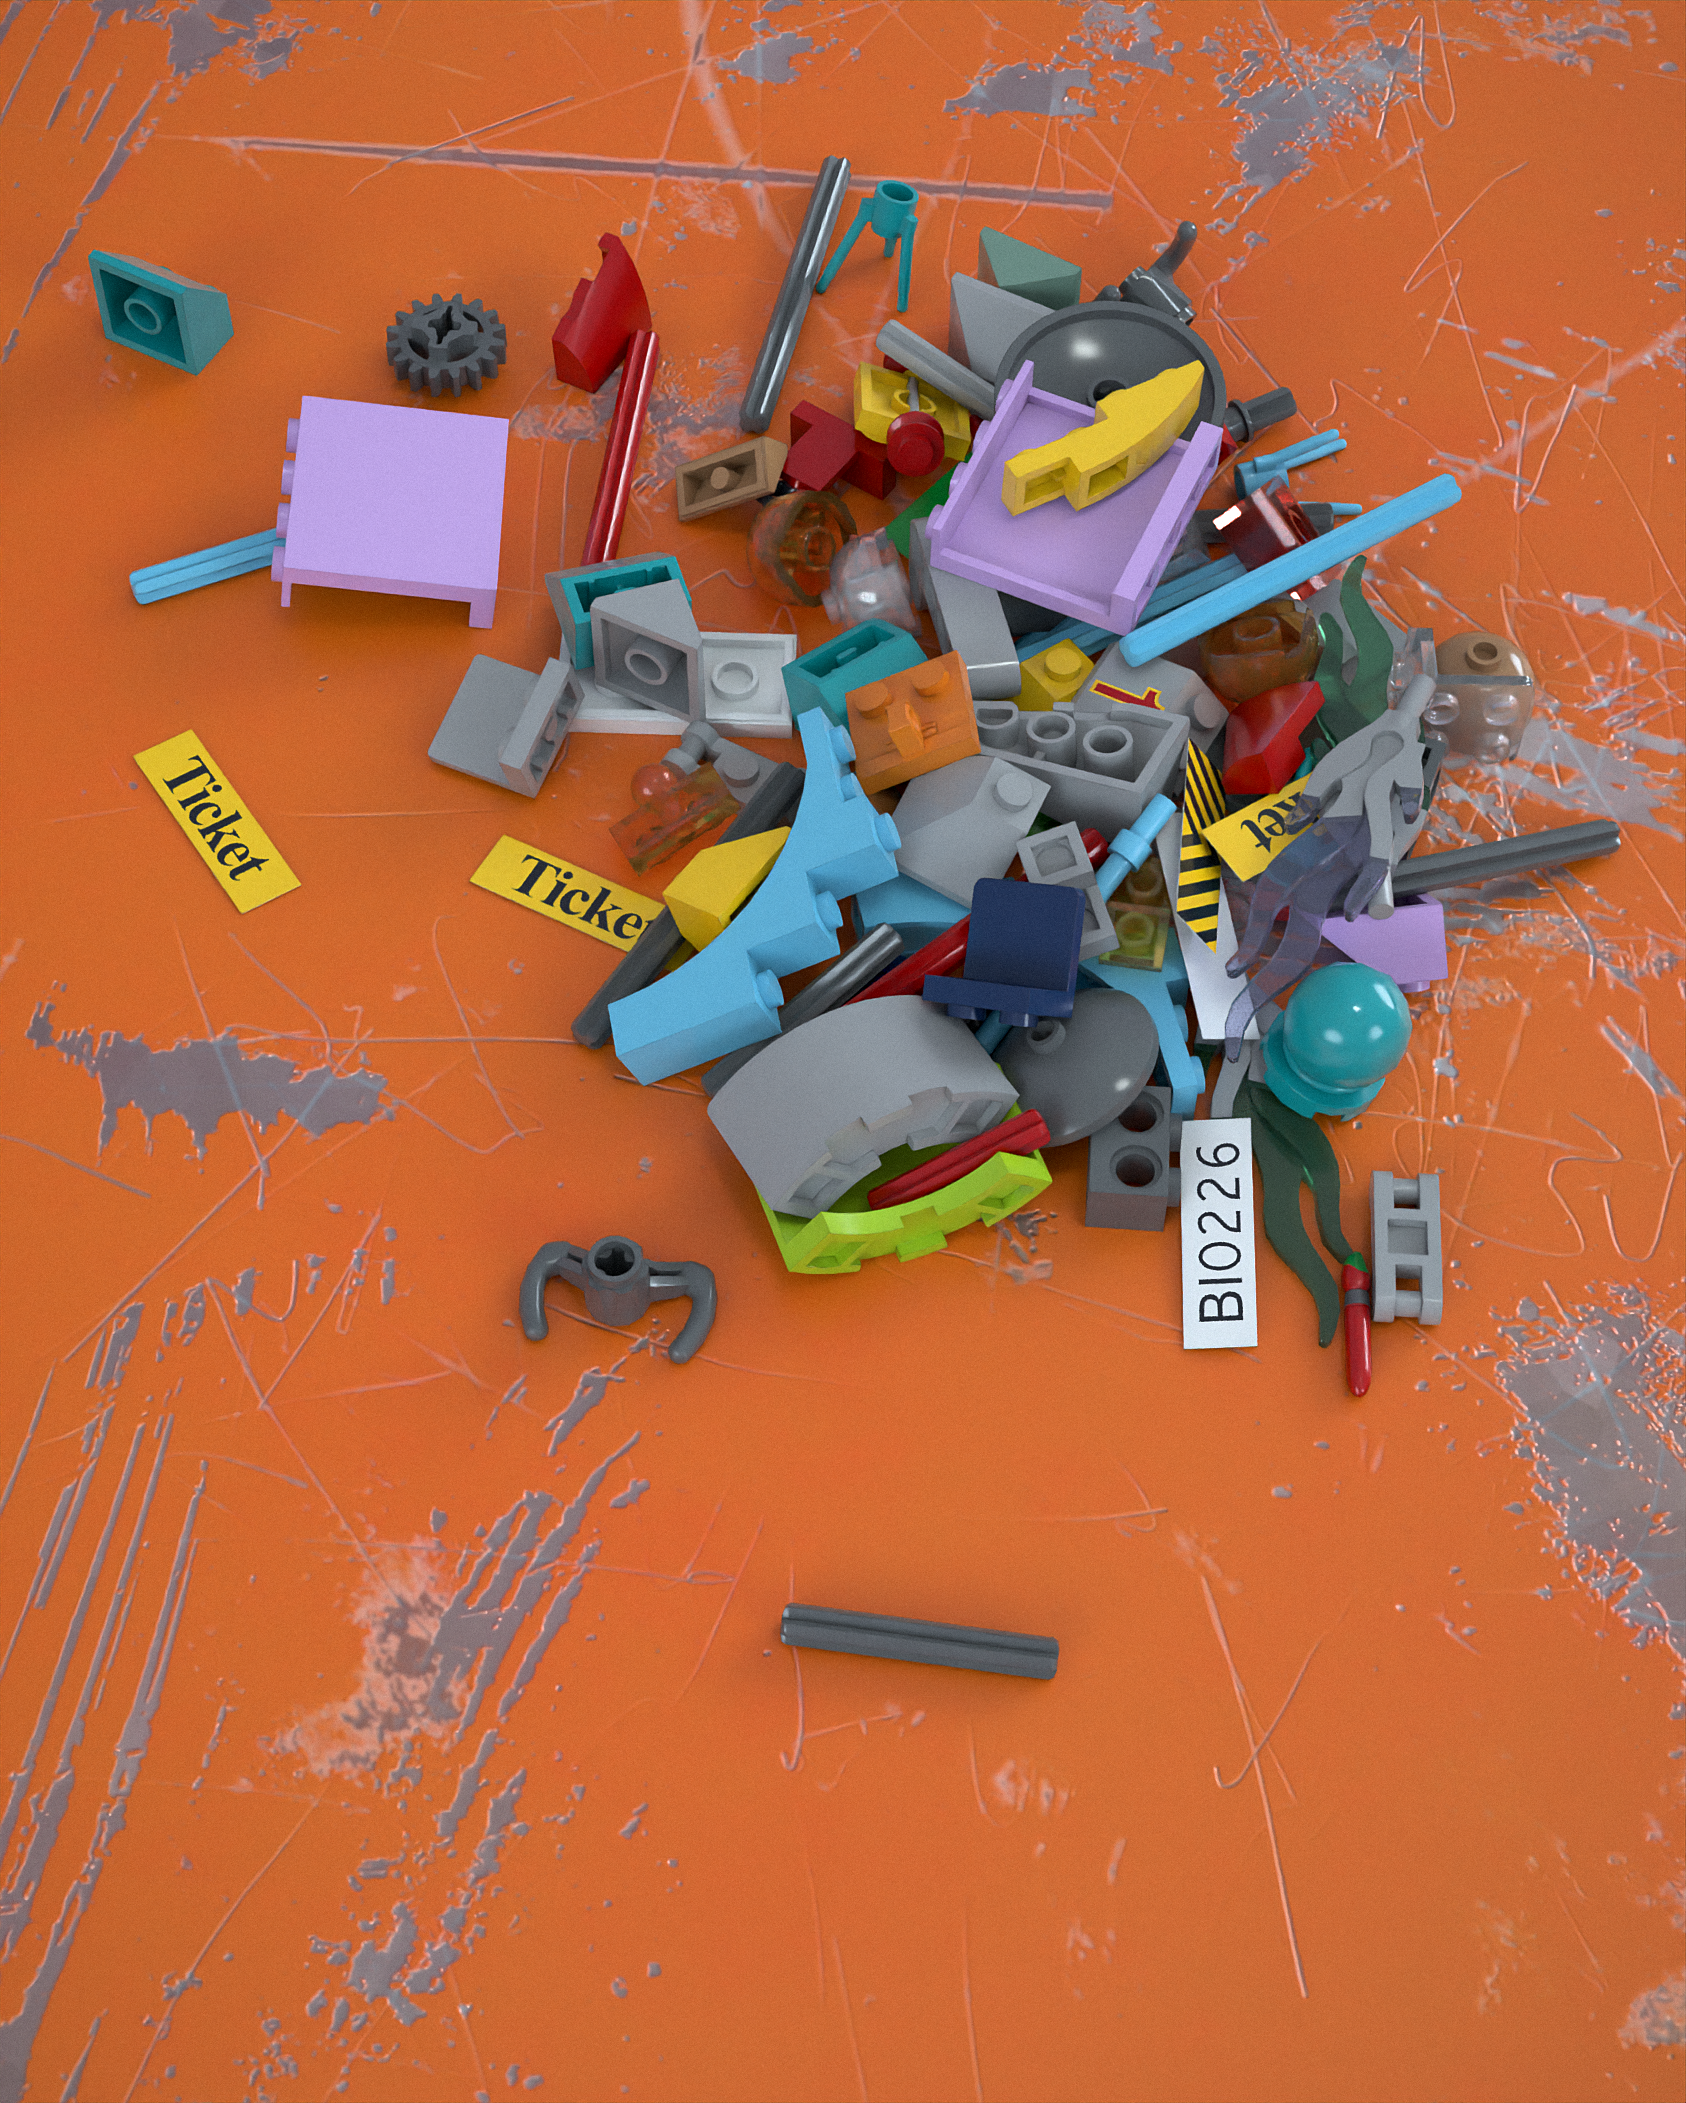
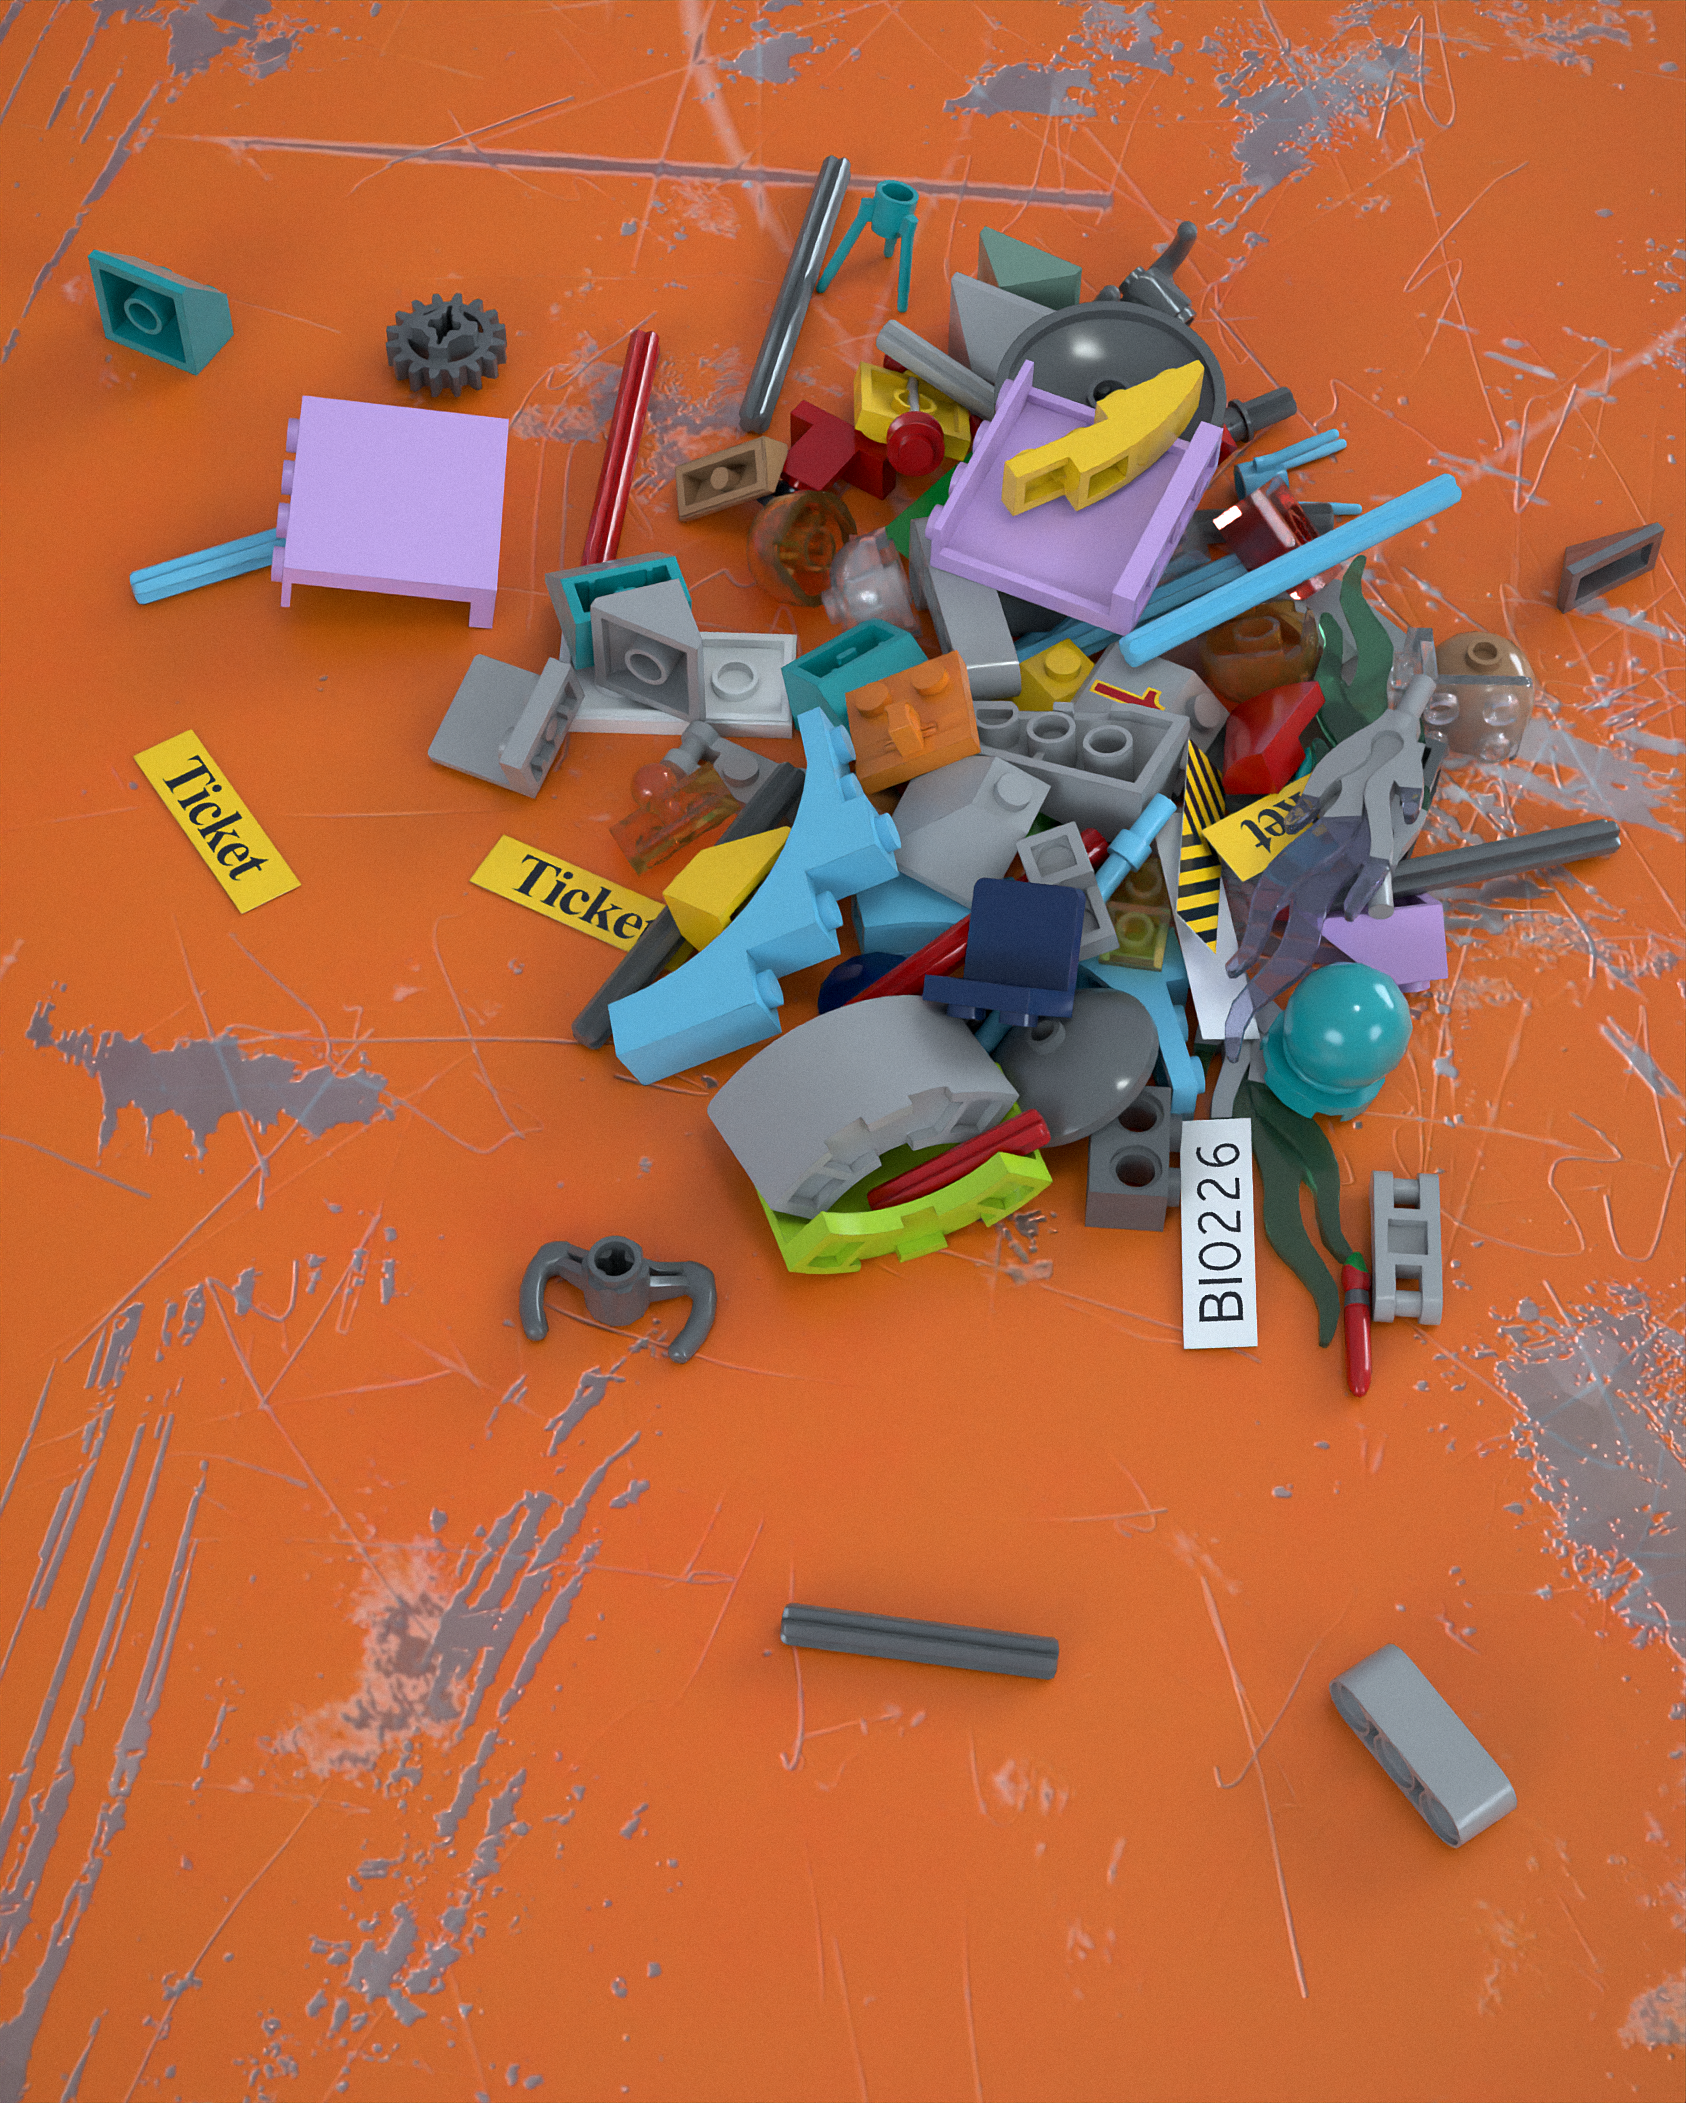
red slope [551,232,652,394] -> none
dark grey axle [701,922,905,1099] -> none
none -> light grey beam [1329,1643,1517,1848]
none -> flat silver slope [1556,522,1665,614]

